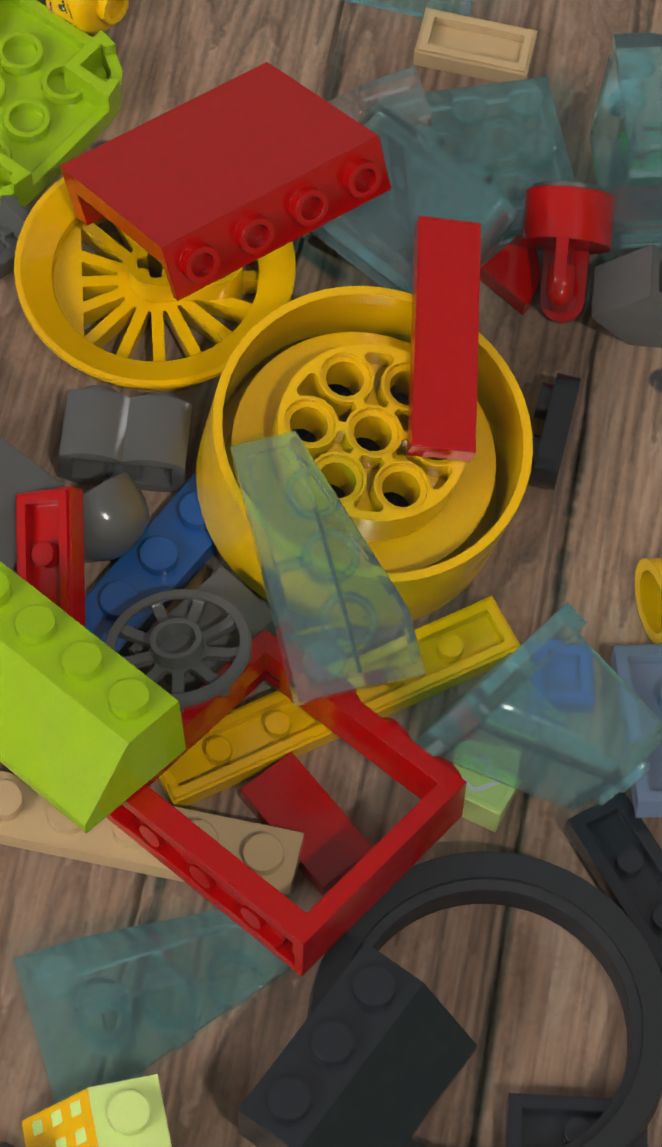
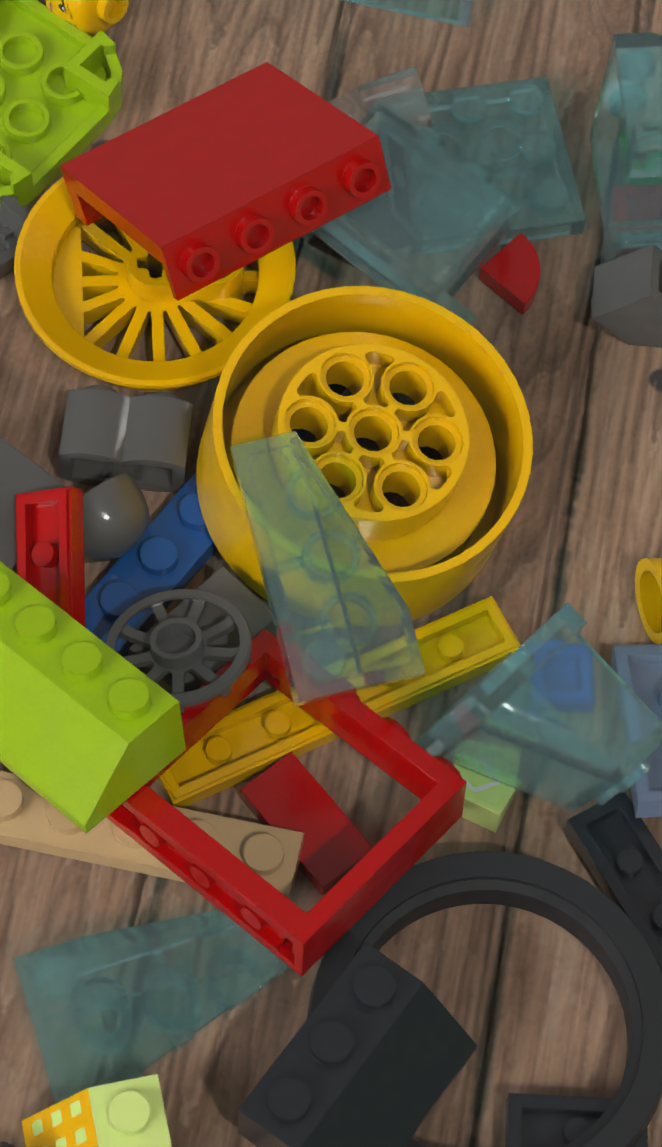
red tile [407,216,481,462] -> none
tan tile [413,7,538,88] -> none
red piece [521,181,616,324] -> none
black plate [530,372,581,490] -> none

